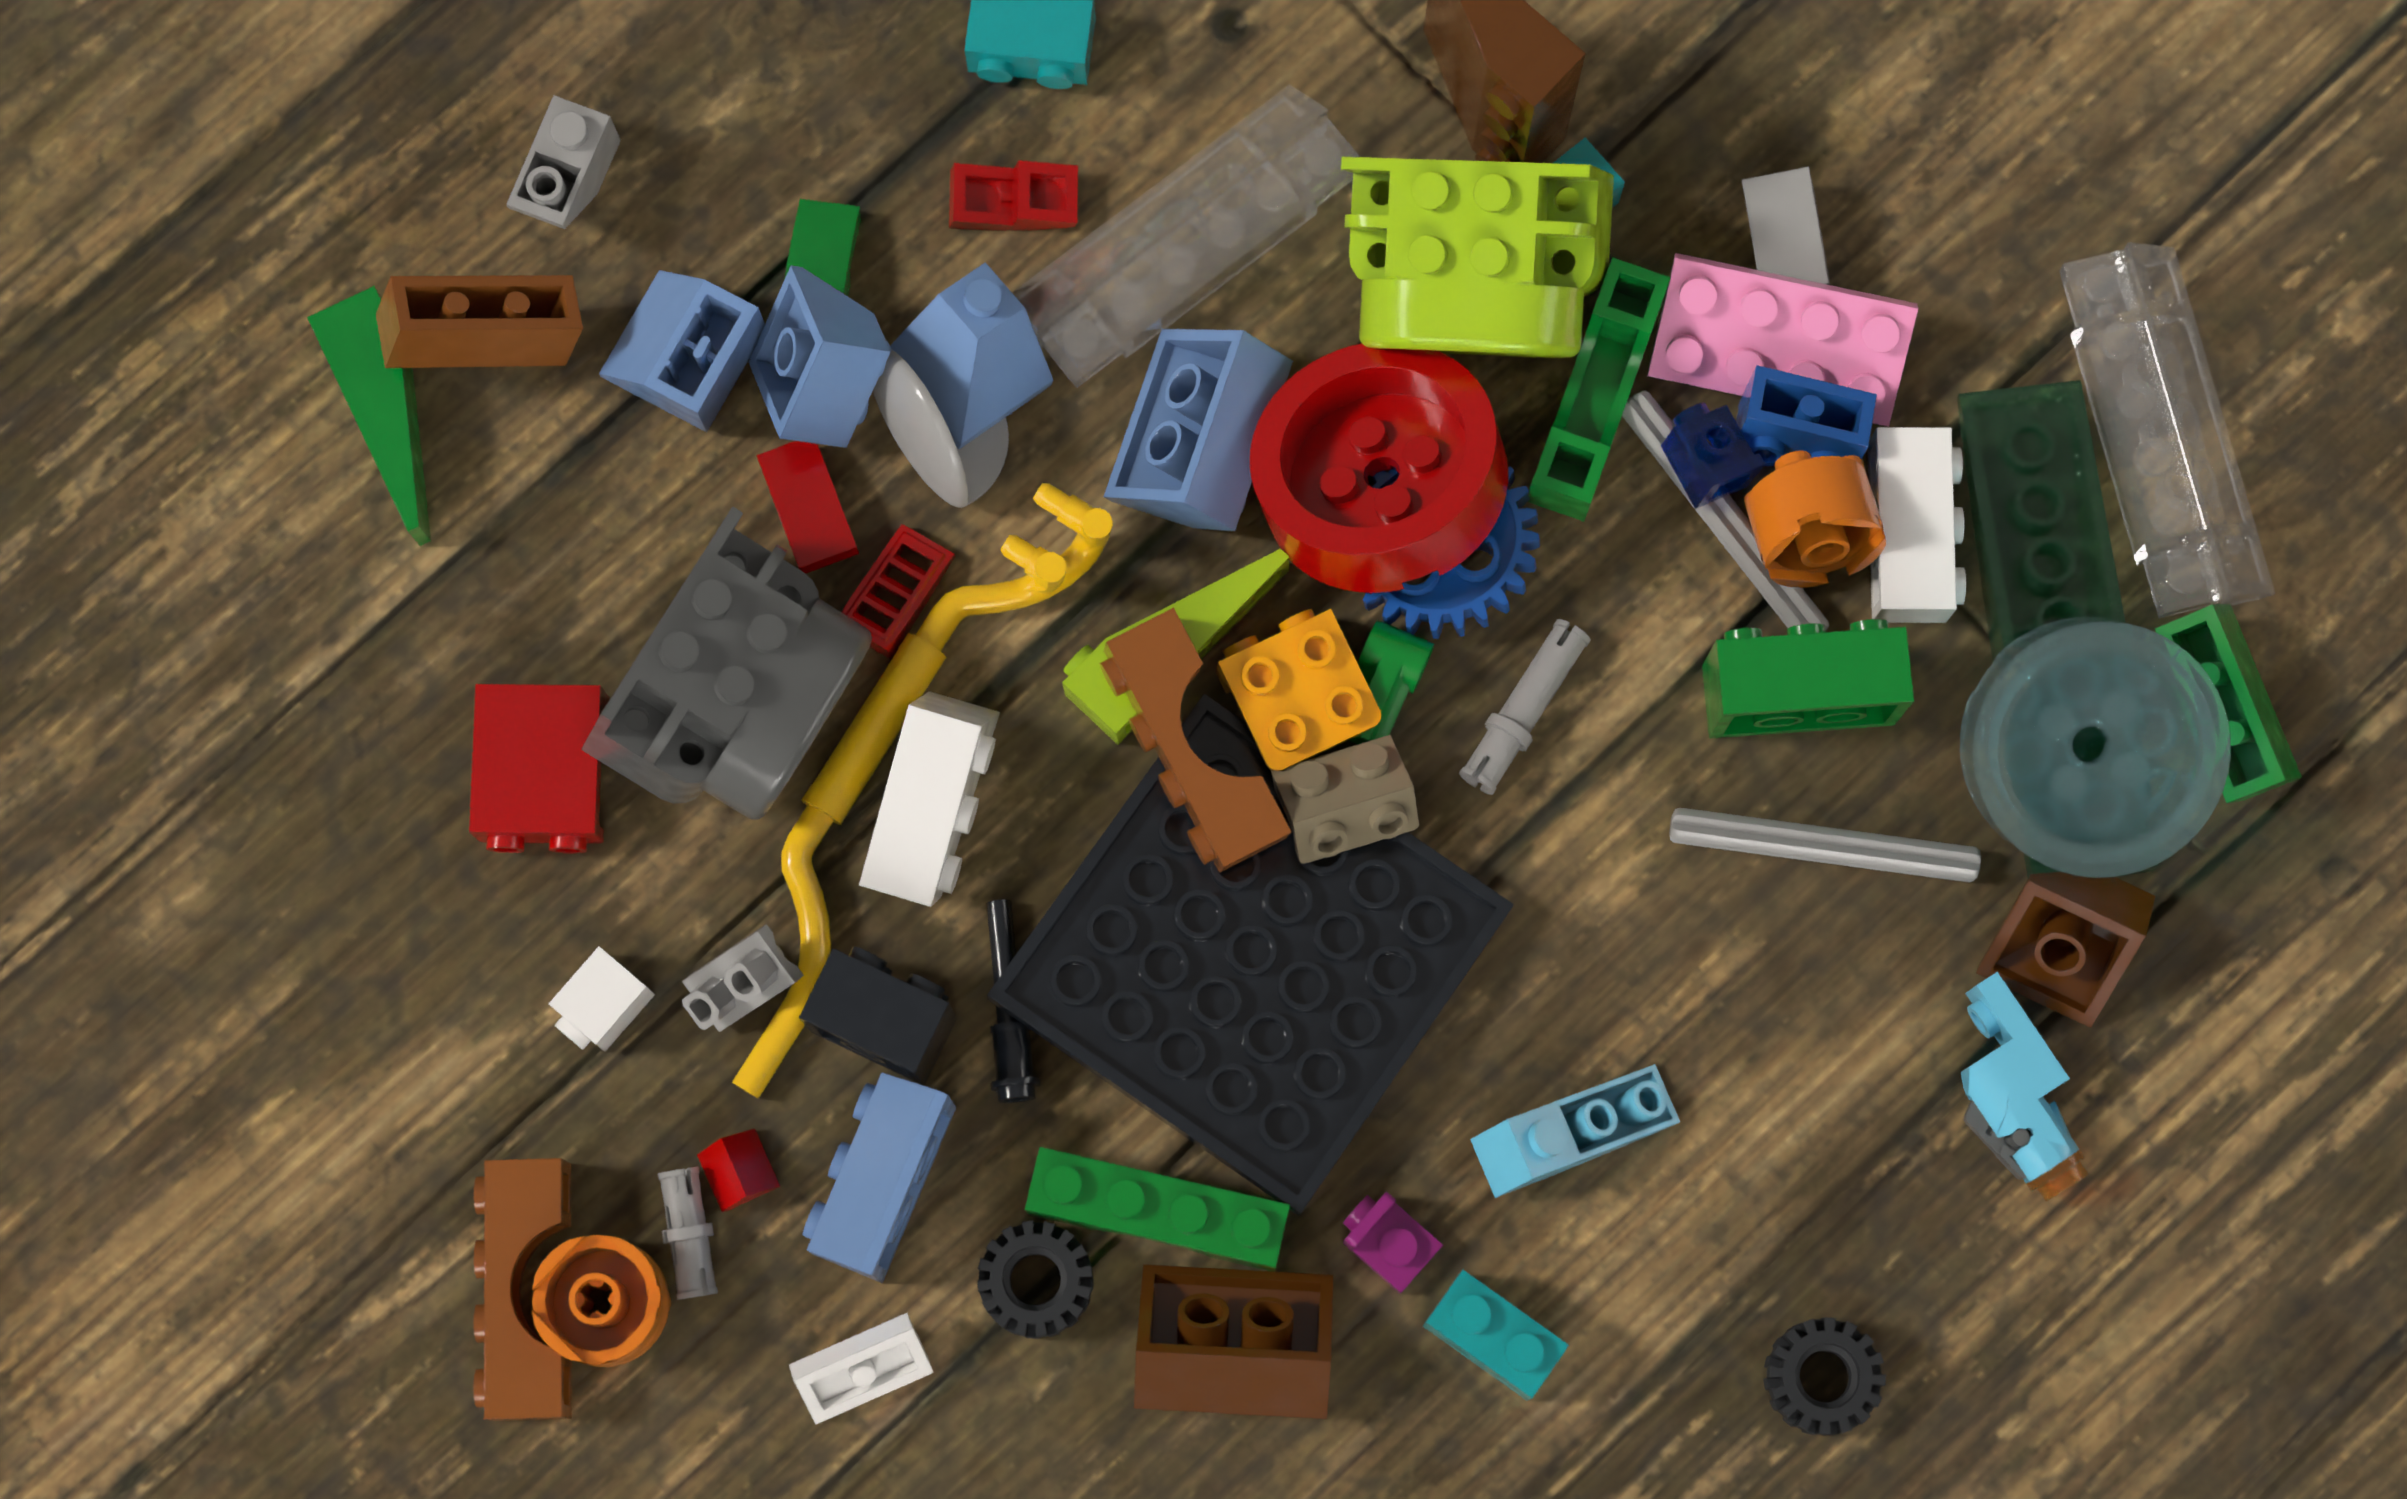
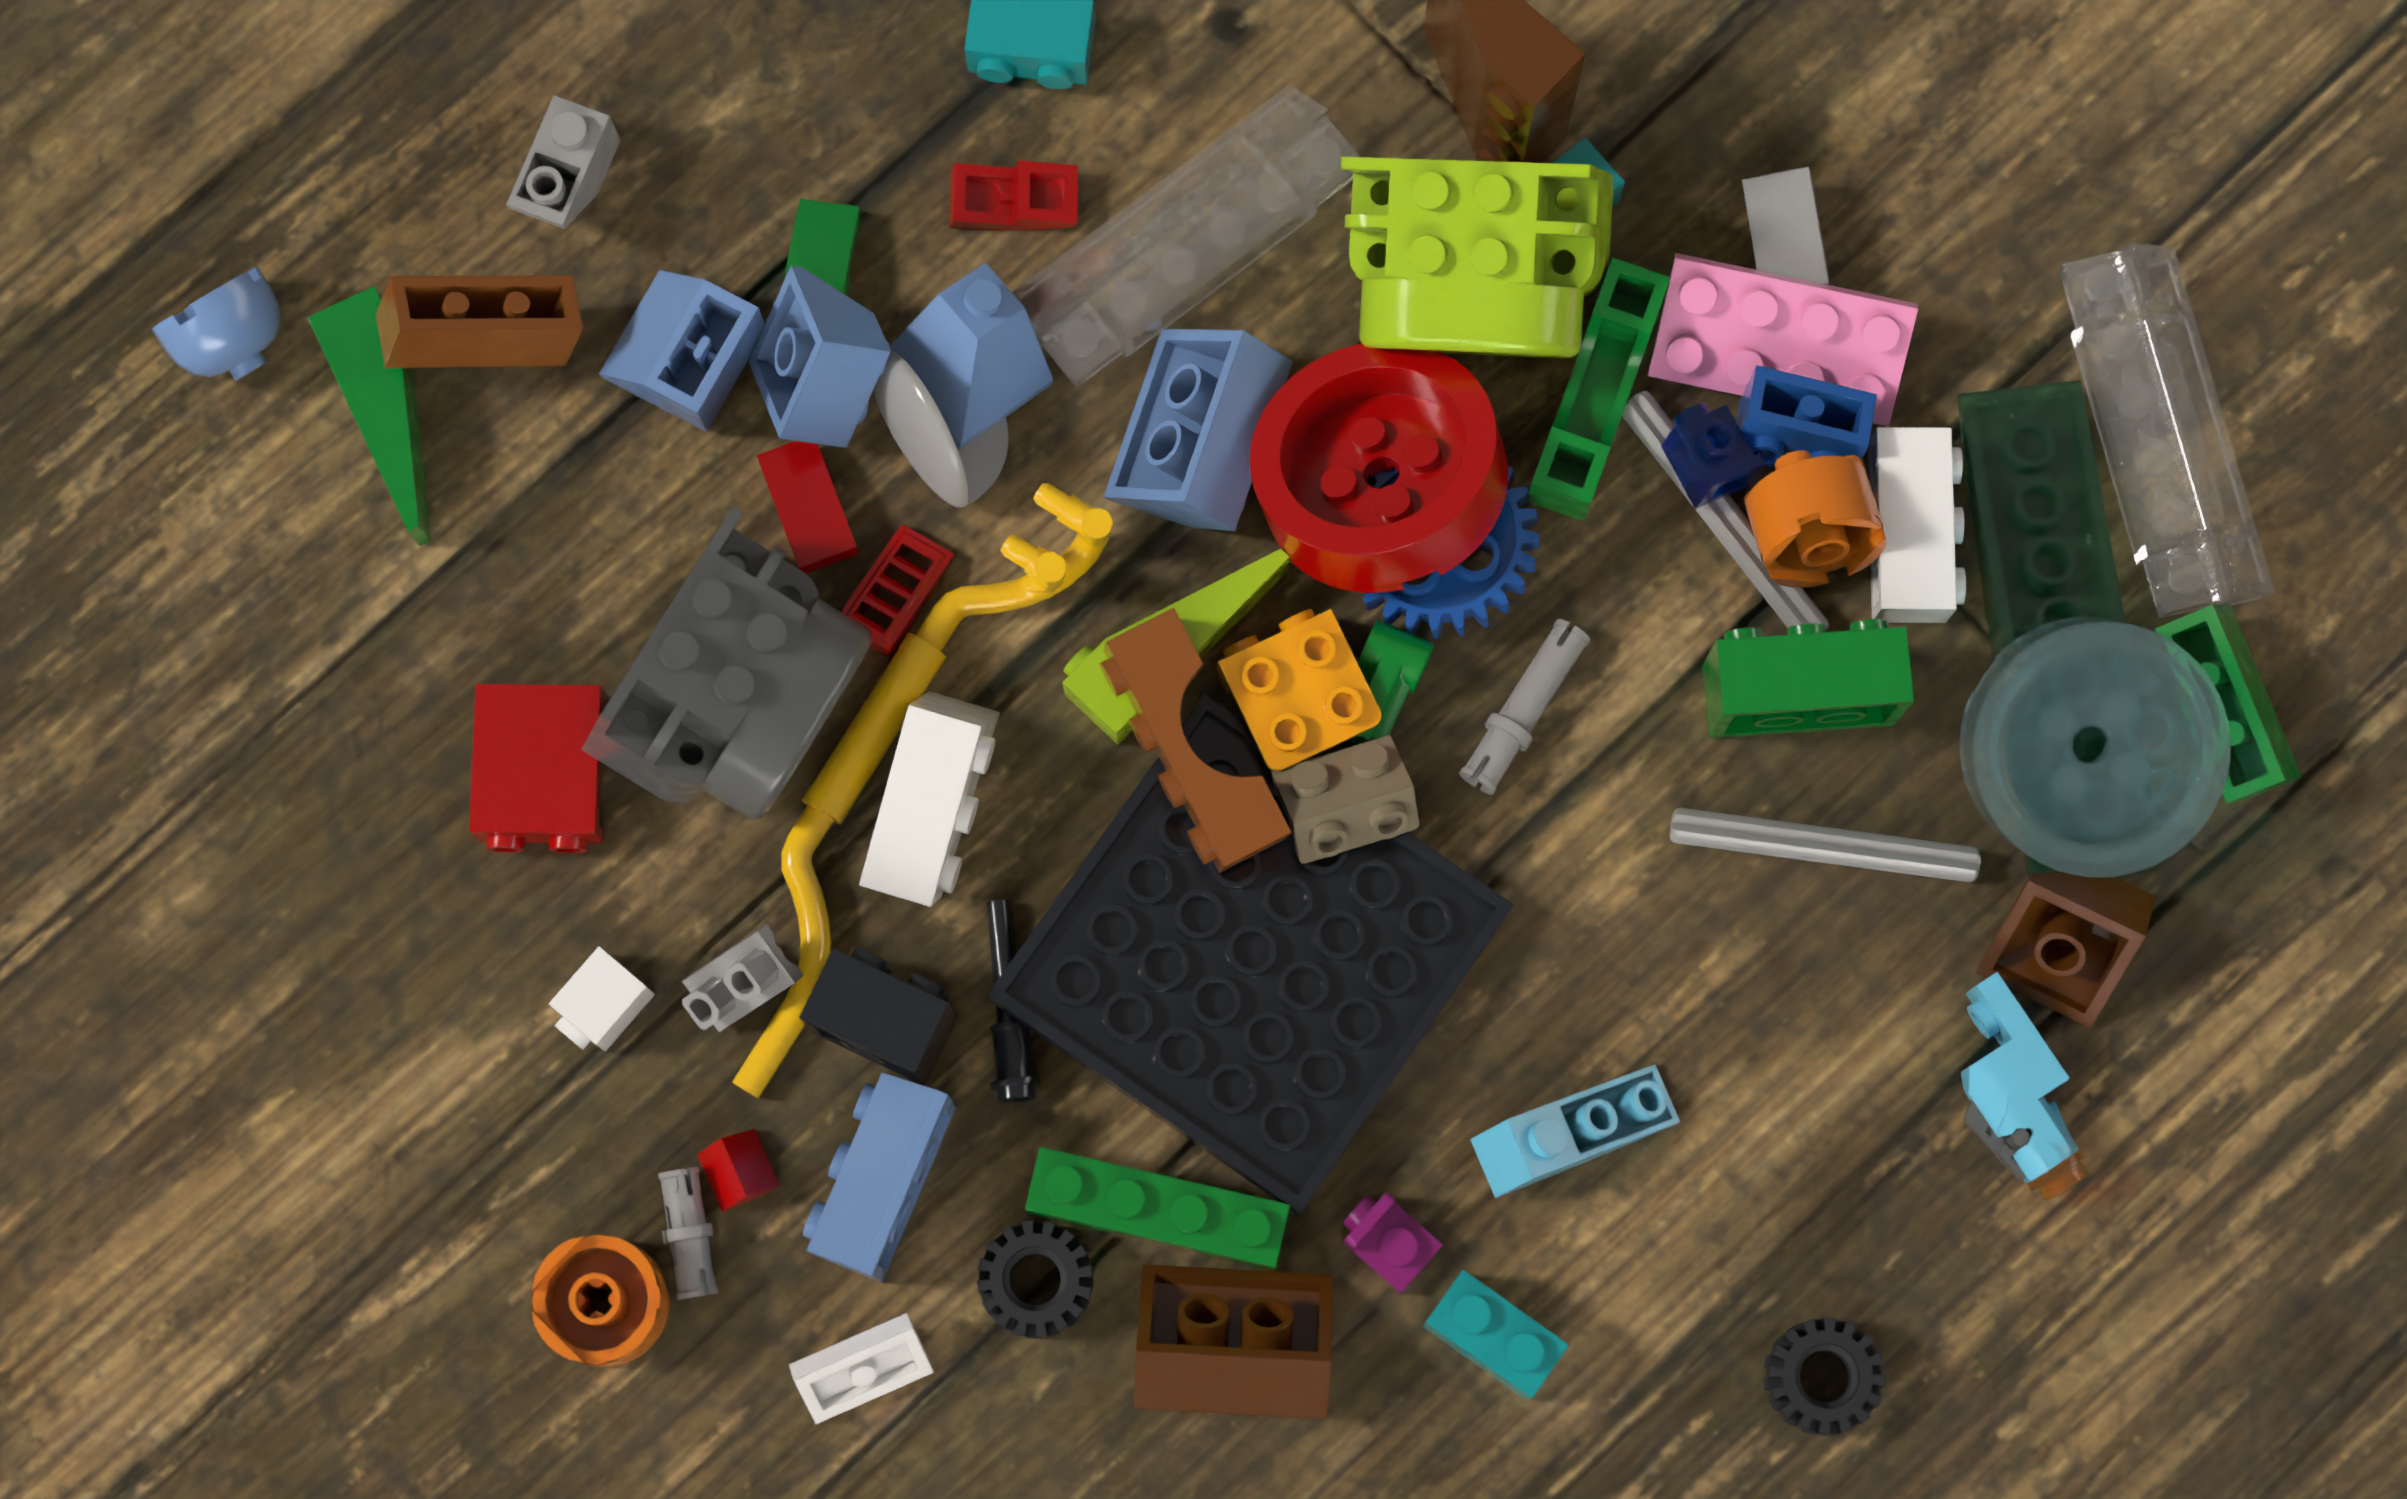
dark orange arch [473,1158,572,1421] -> none
none -> medium blue cylinder [151,266,281,381]

